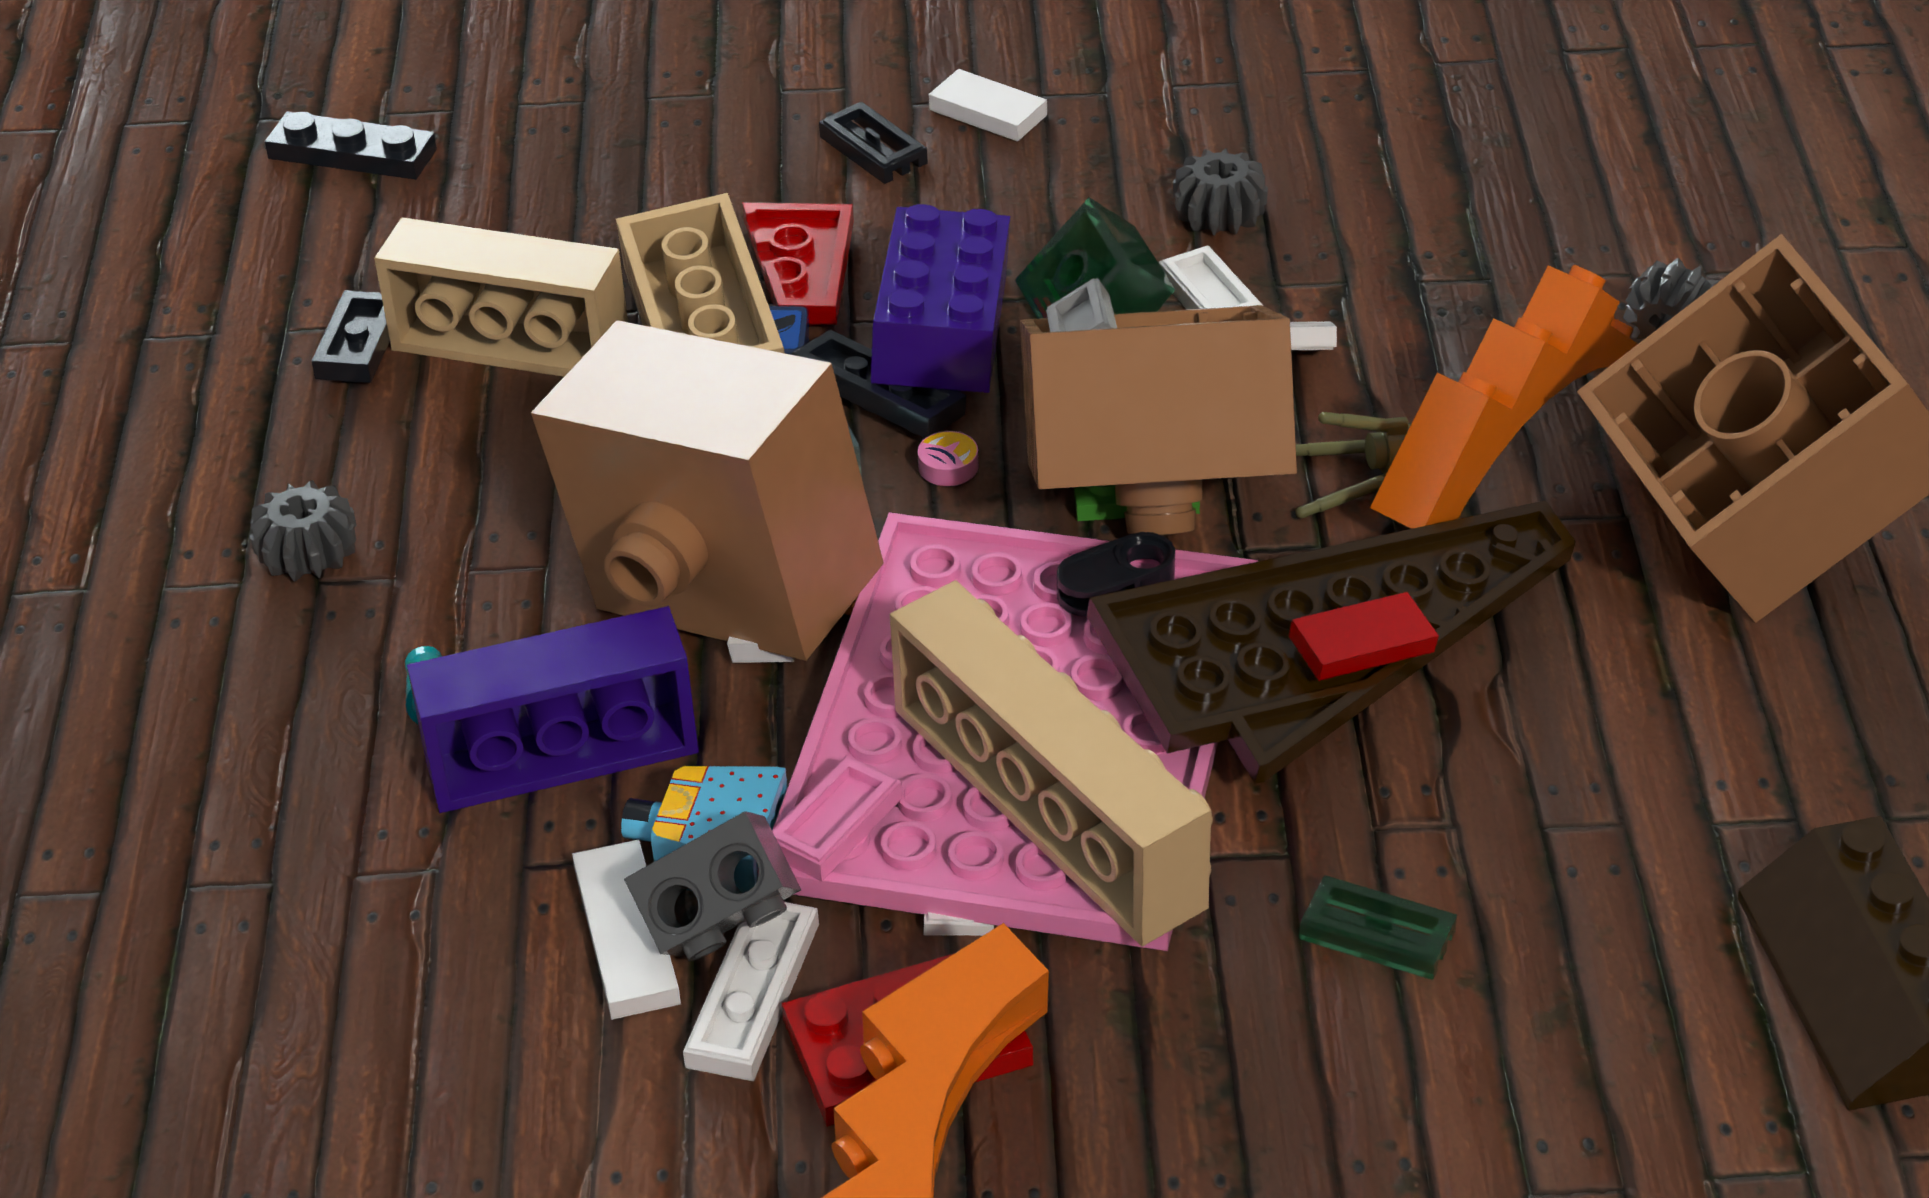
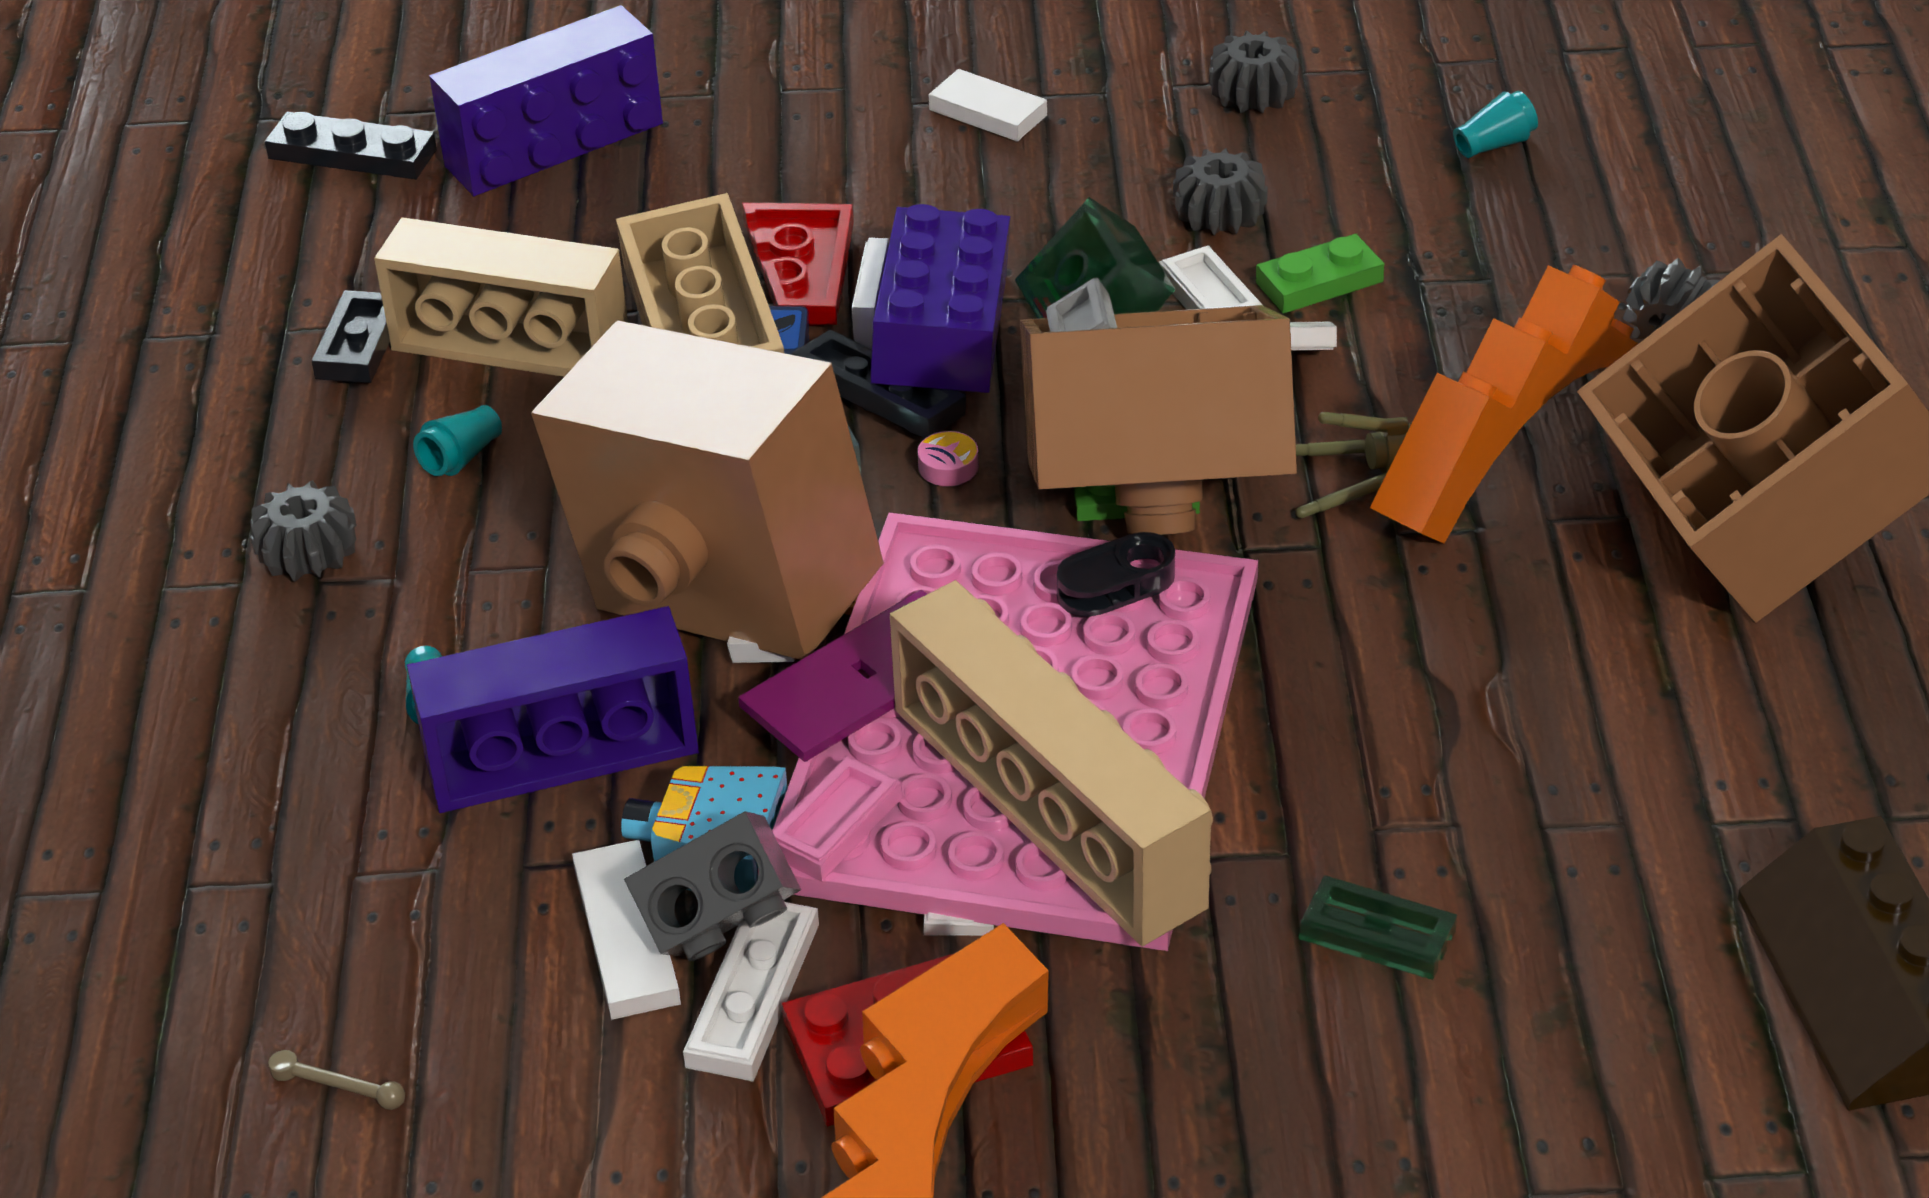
black tile [819,102,928,184] -> none
dark brown wing [1087,500,1576,784] -> none
red tile [1288,592,1439,681] -> none
none -> dark tan hinge [268,1050,405,1110]
none -> teal cone [413,405,502,476]
none -> dark purple brick [429,5,663,197]
none -> magenta piece [738,590,927,762]
none -> white tile [852,238,889,349]
none -> dark grey gear [1209,31,1299,113]
none -> bright green plate [1256,234,1384,314]
none -> teal cone [1453,91,1538,158]

